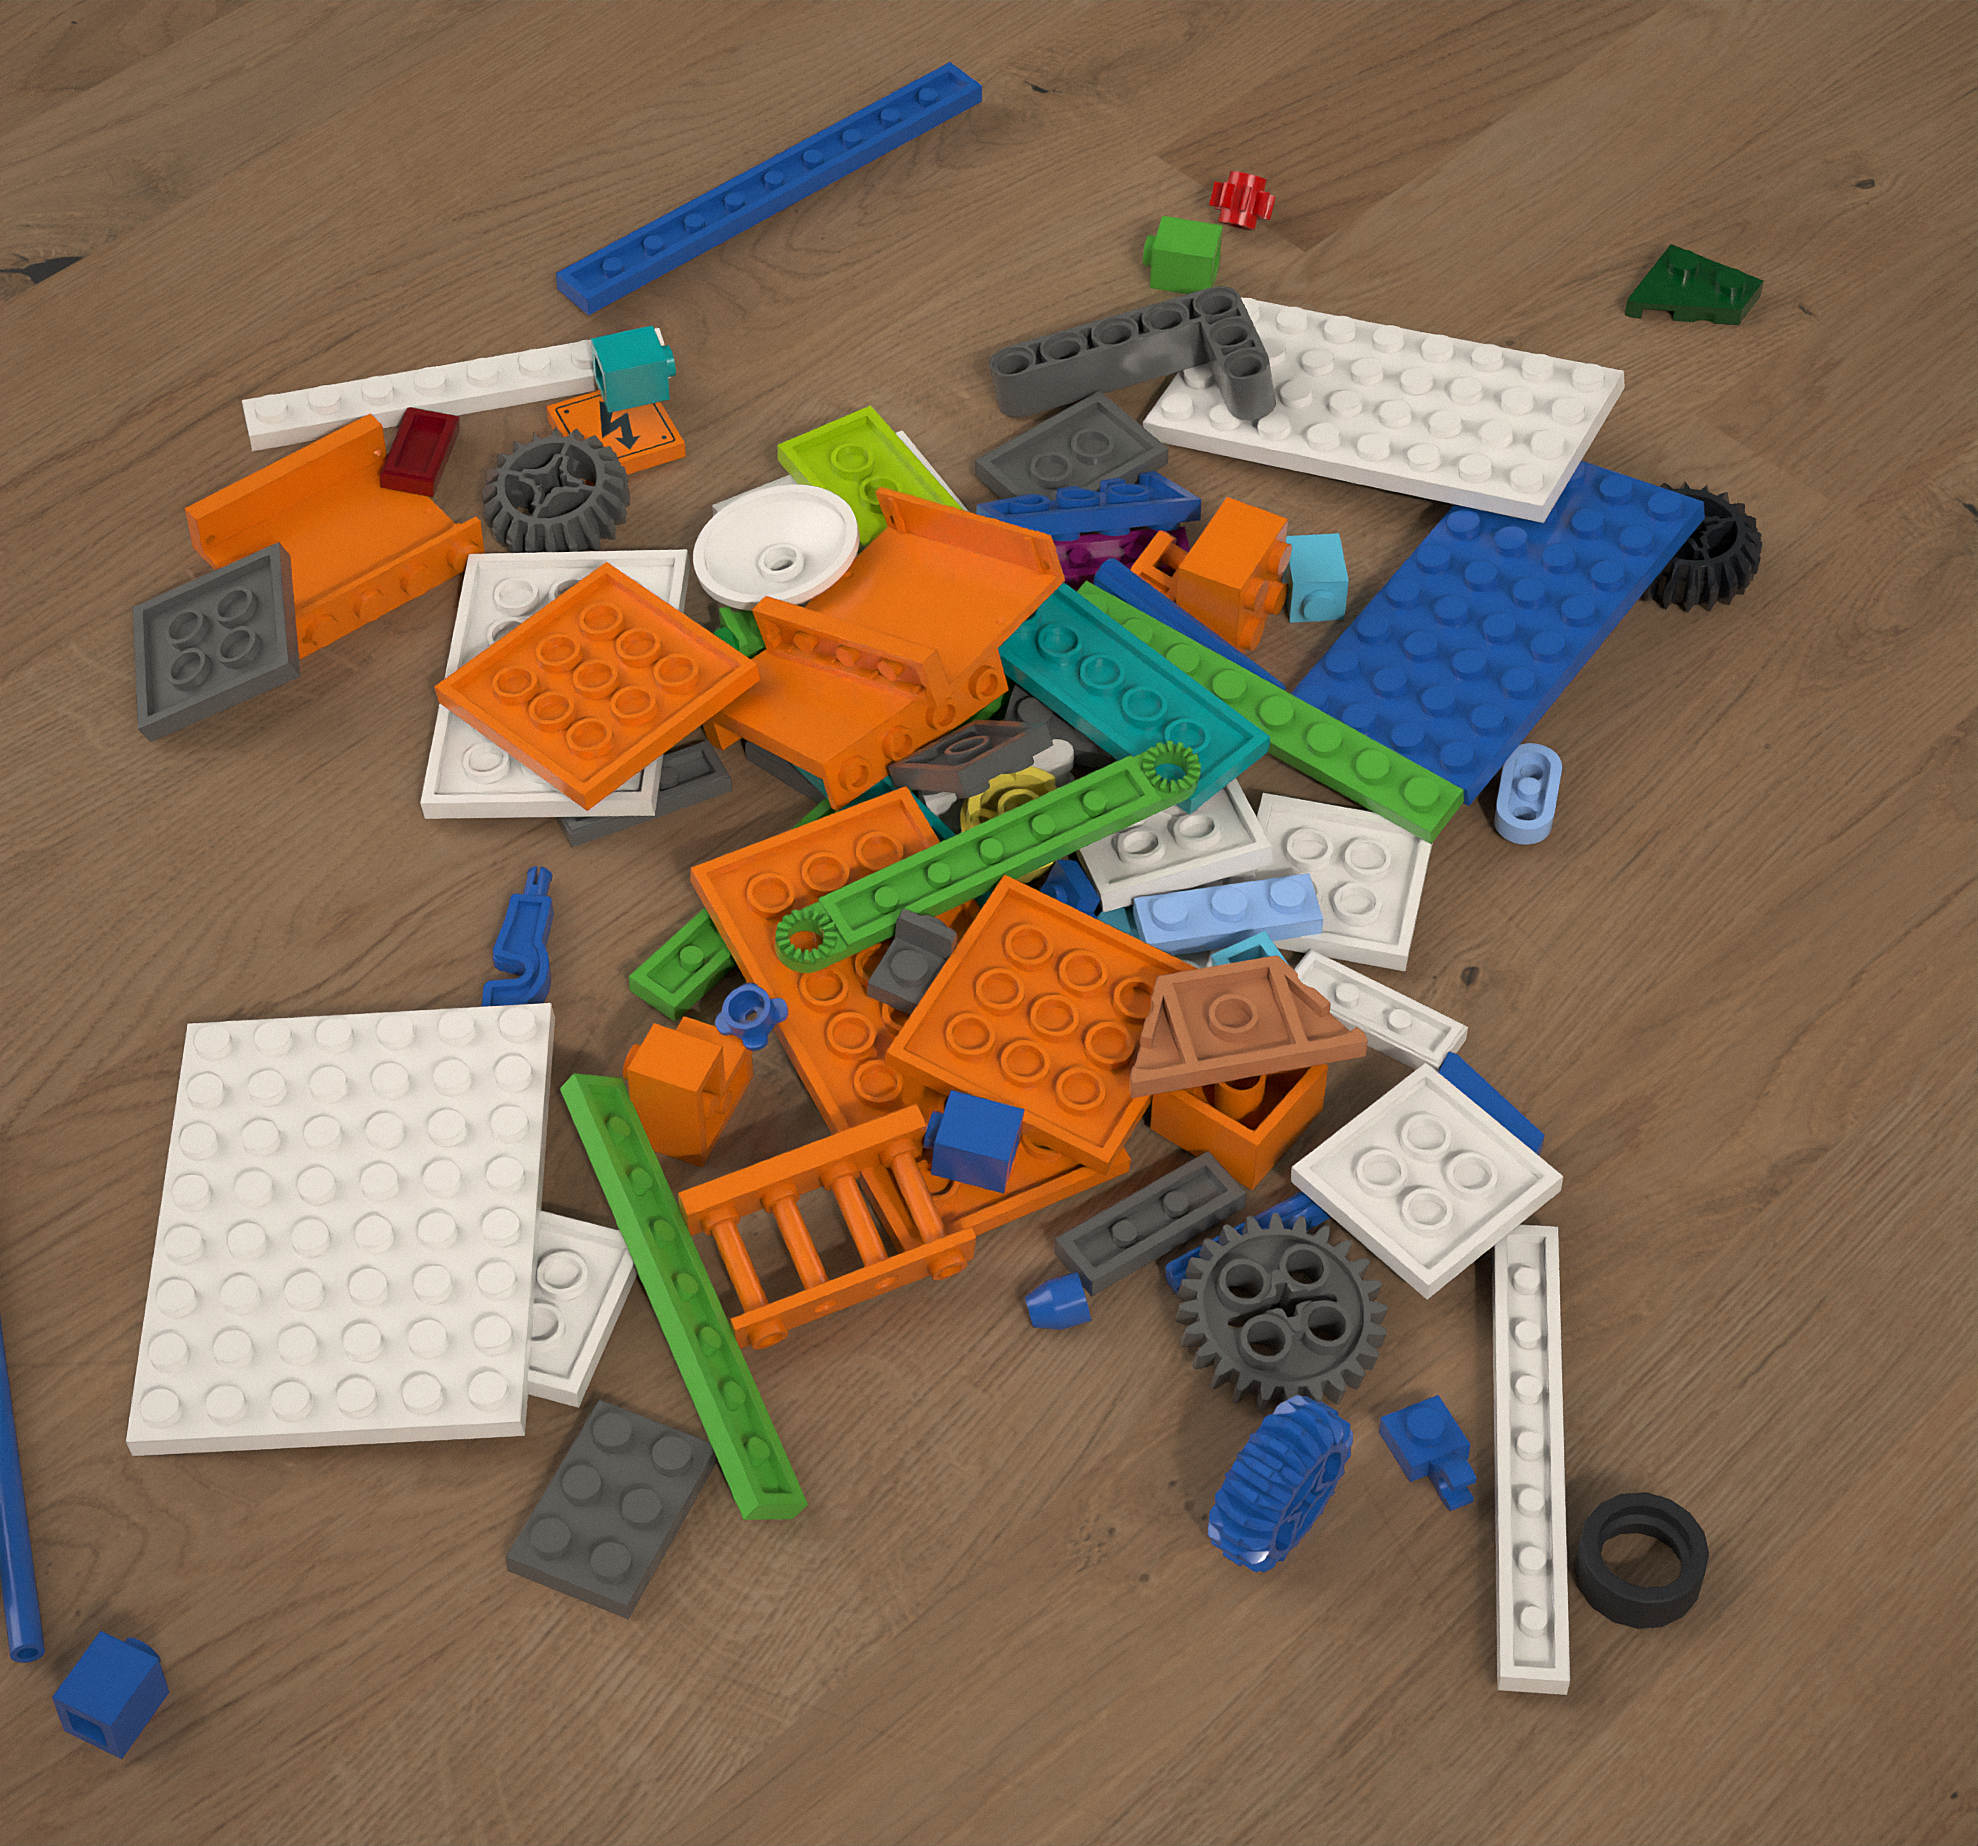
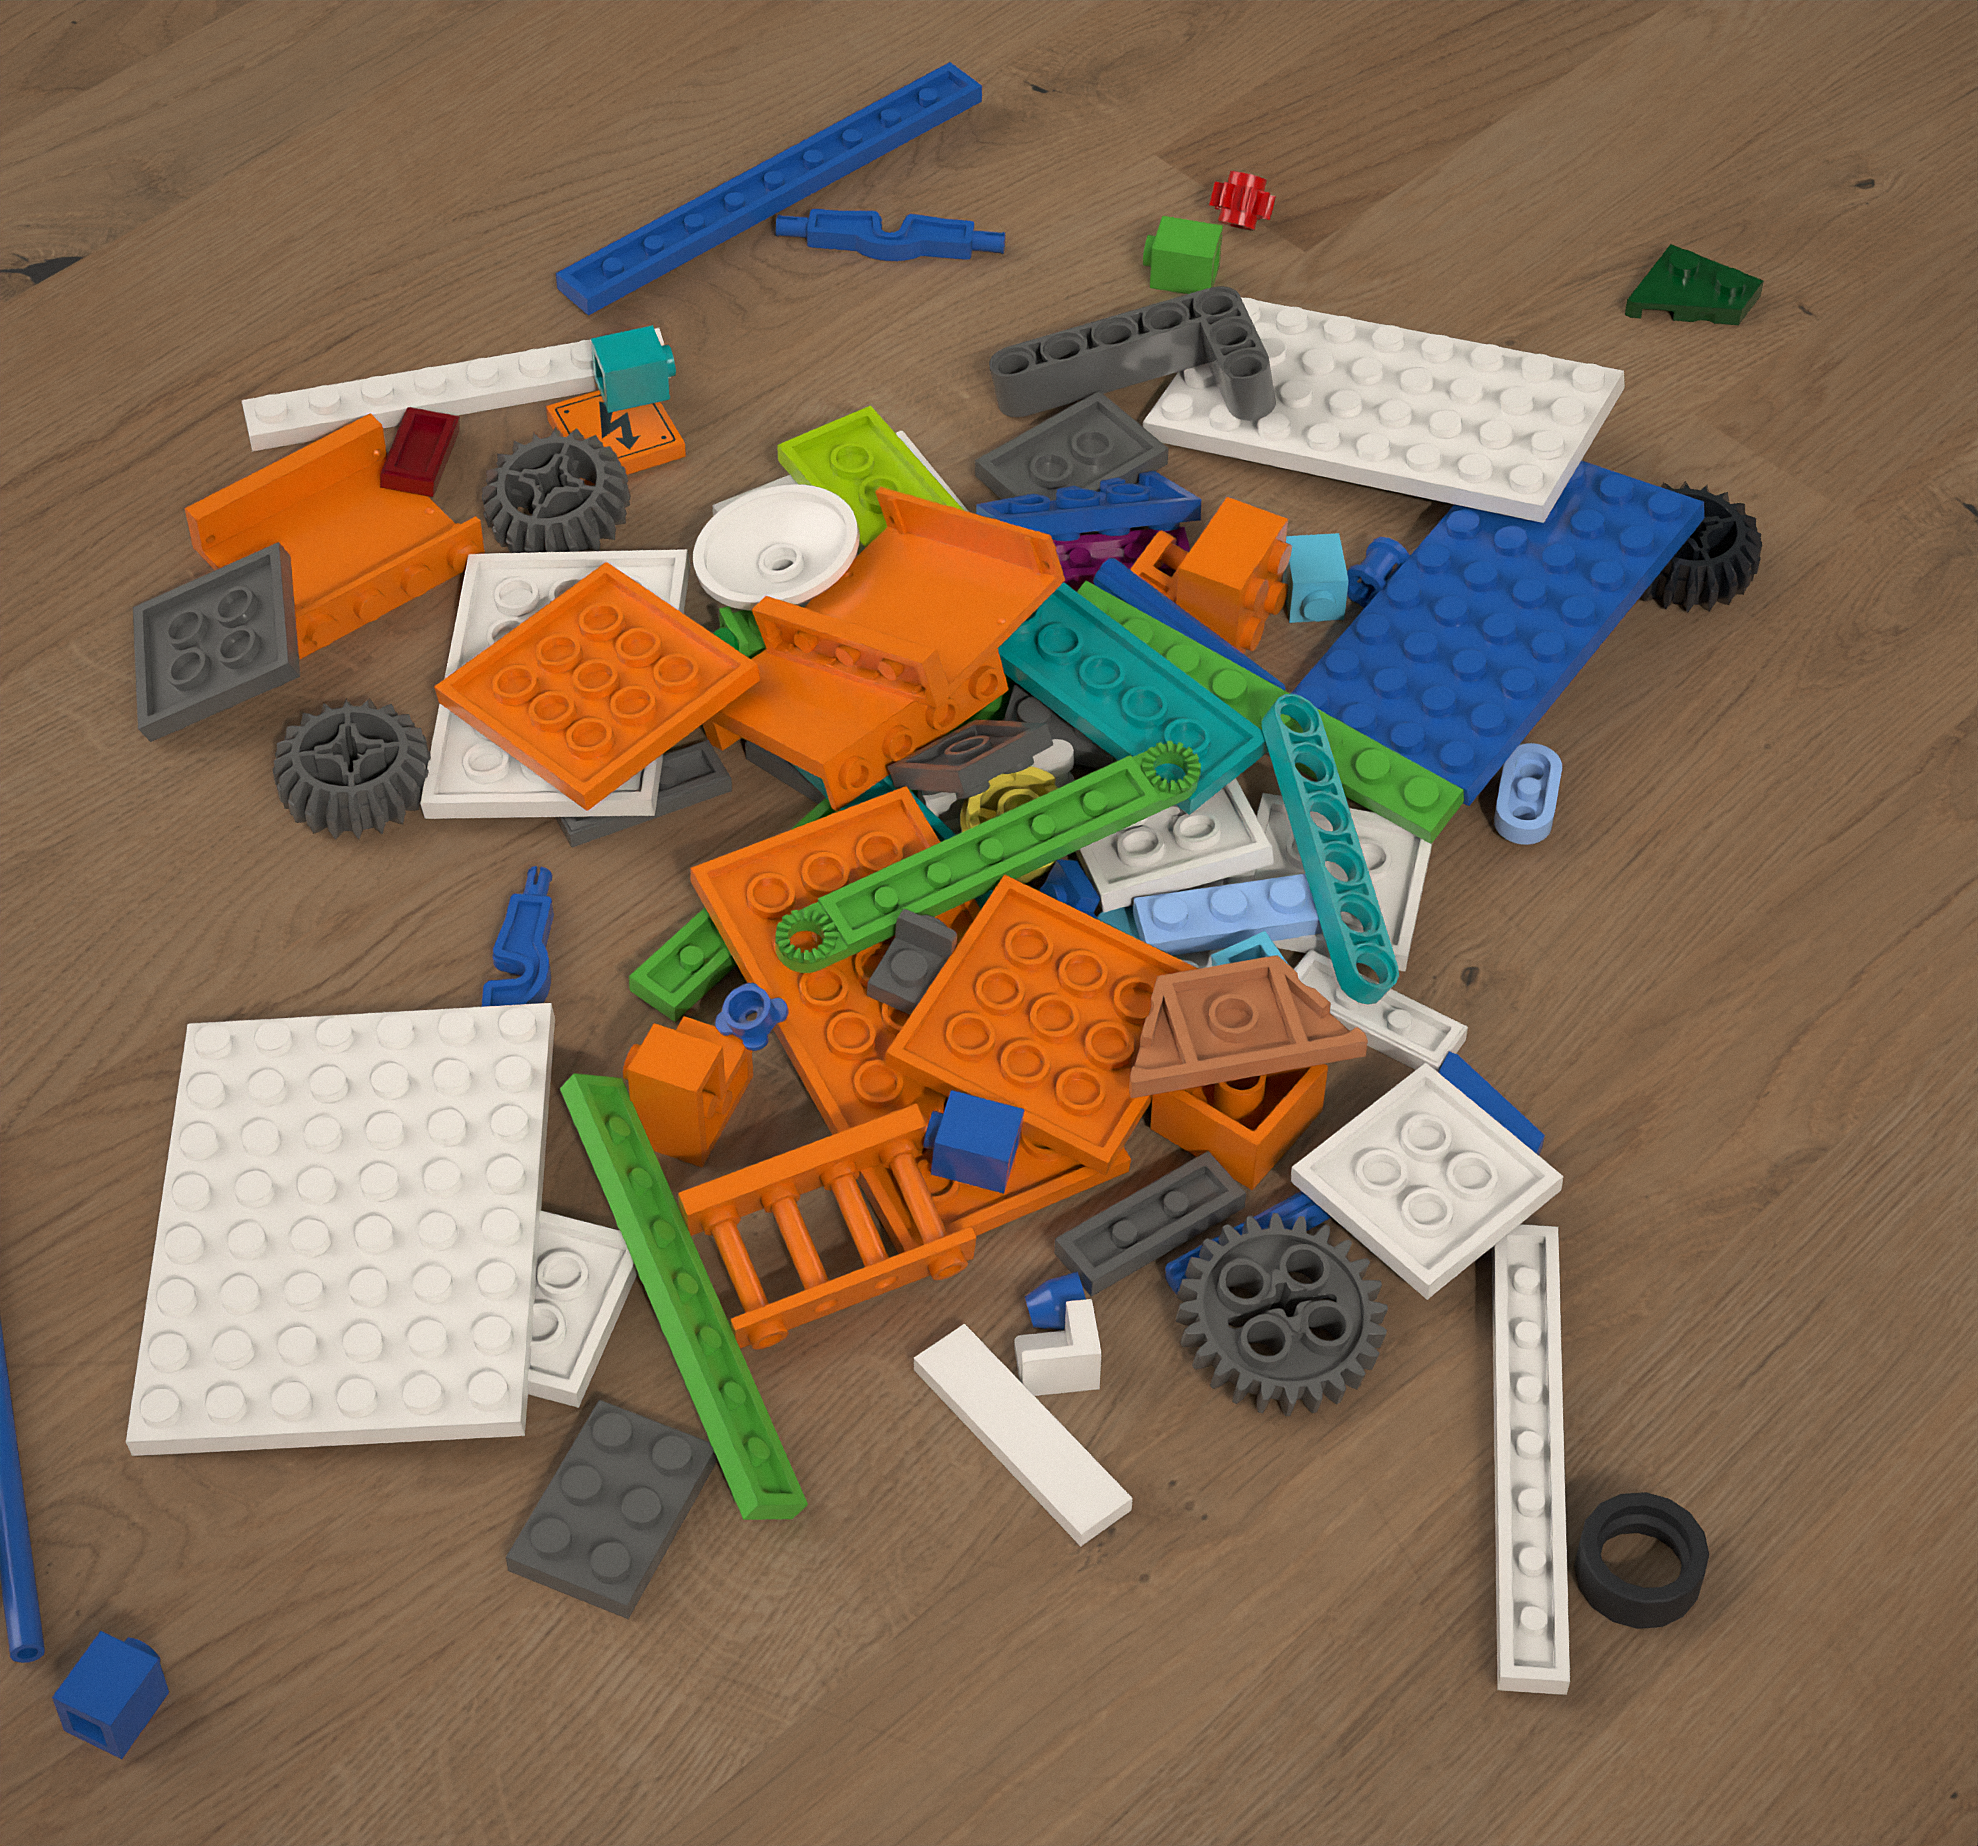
blue gear [1208,1395,1353,1573] -> none
blue plate [1379,1395,1477,1511] -> none
none -> dark grey gear [273,698,431,840]
none -> blue piece [776,209,1006,261]
none -> white tile [914,1324,1133,1547]
none -> white panel [1014,1299,1101,1396]
none -> teal beam [1262,694,1399,1005]
none -> blue bush [1347,537,1410,608]

